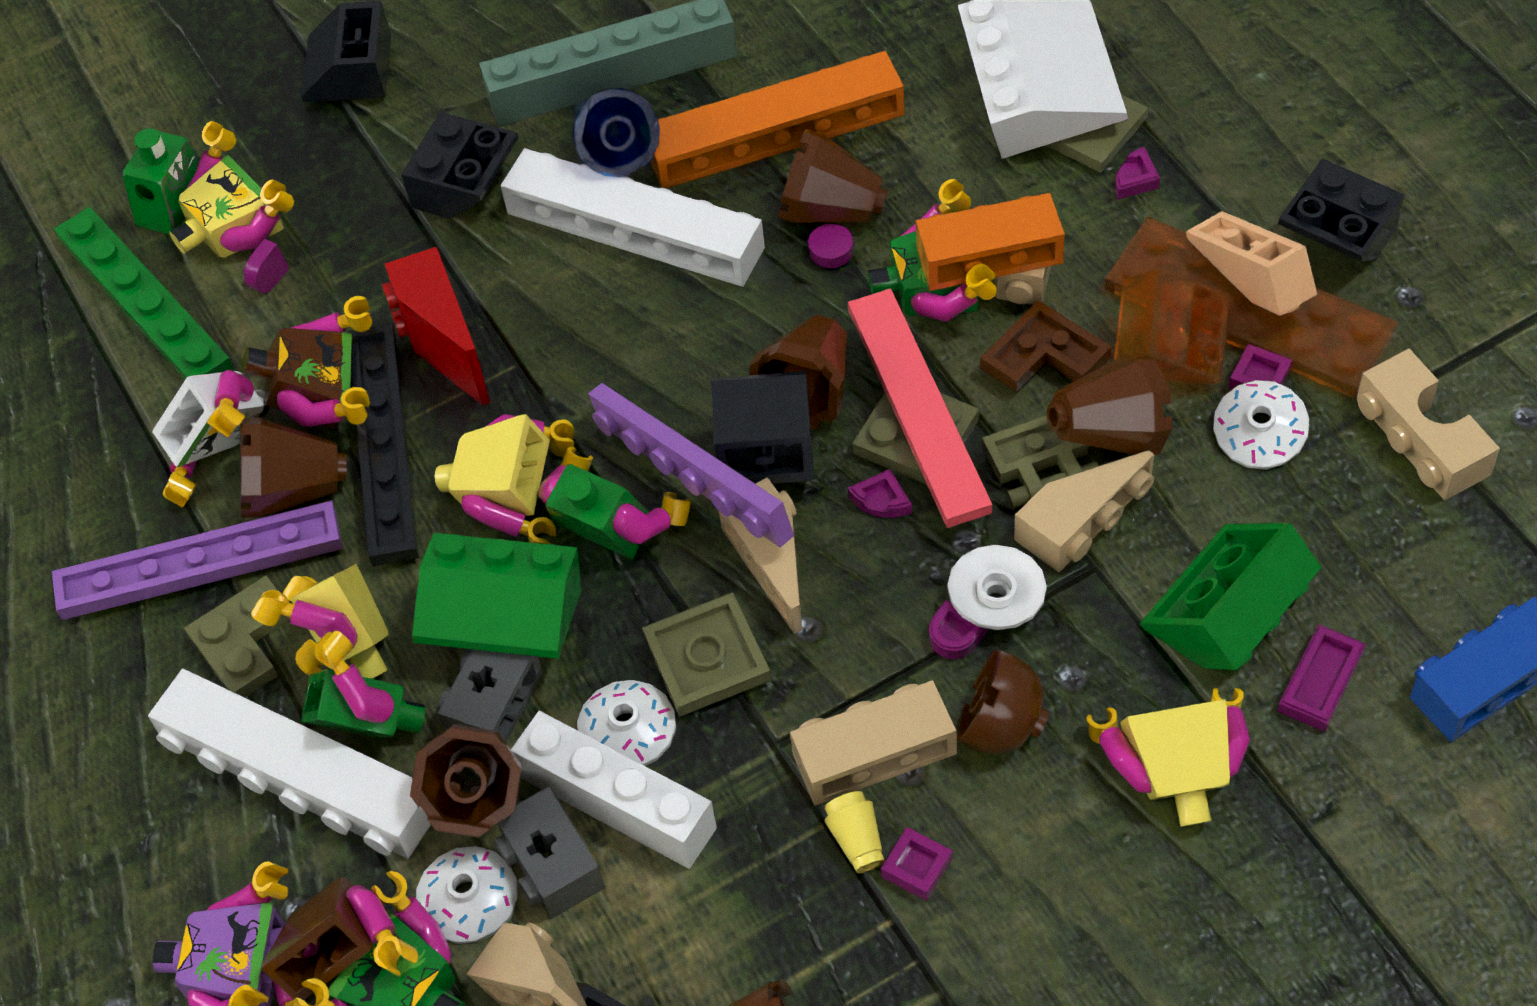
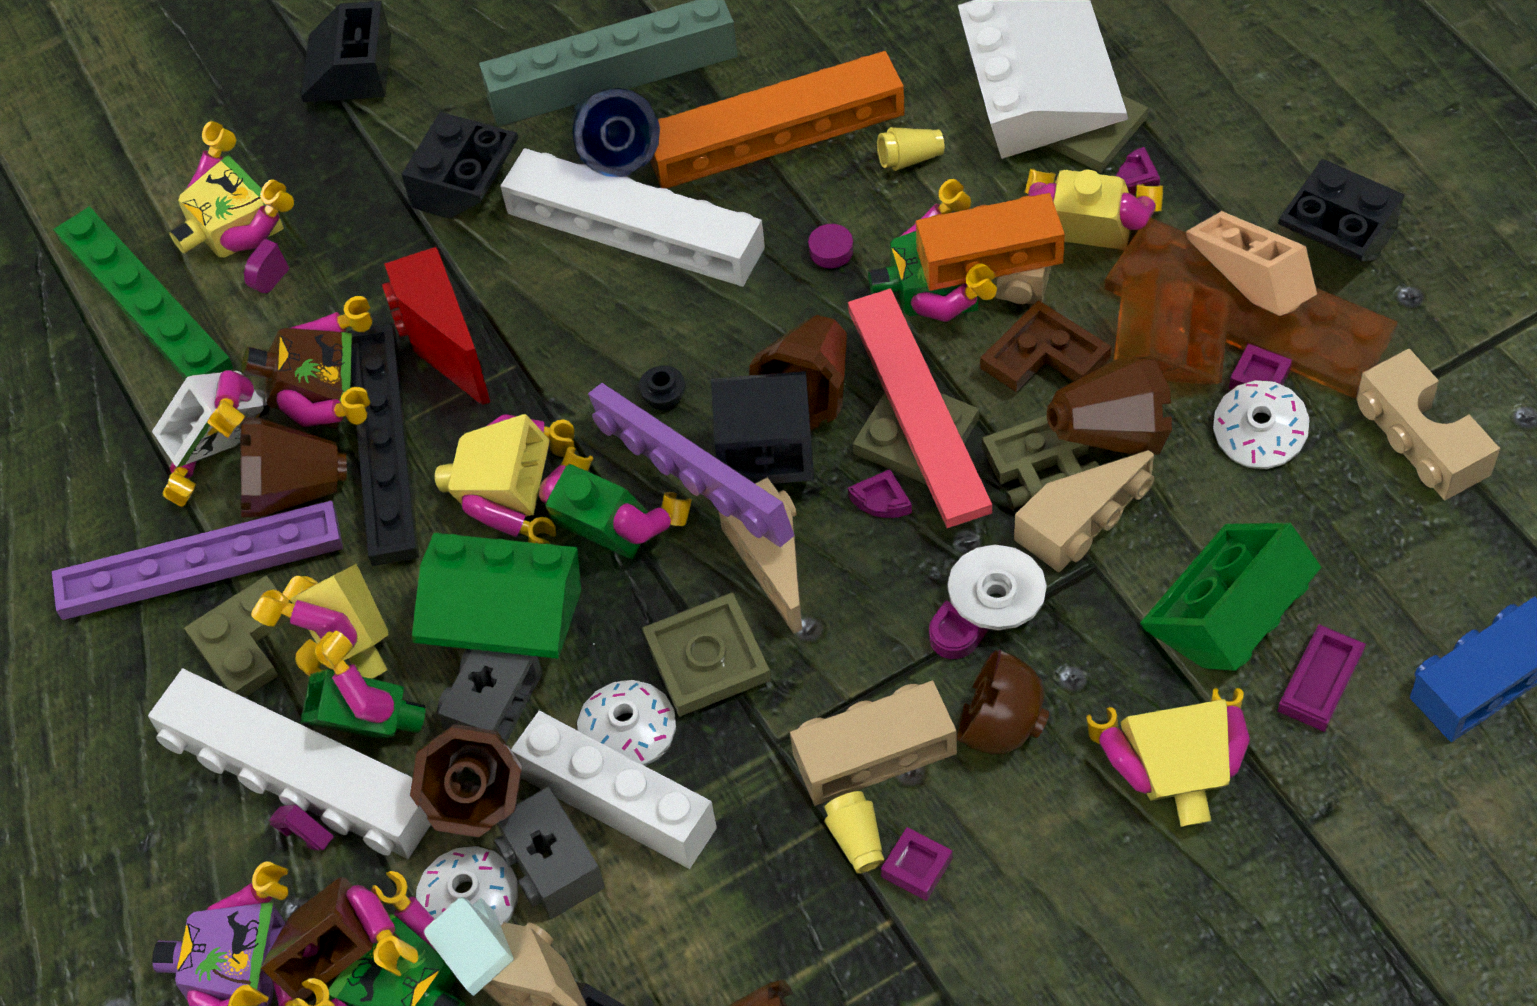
green torso [122,128,201,235] -> none
reddish brown cone [777,129,888,223] -> none
none -> magenta tile [268,804,334,851]
none -> light aqua slope [424,897,514,996]
none -> black plate [639,365,686,410]
none -> light yellow cone [877,127,945,171]
none -> light yellow torso [1025,168,1163,250]

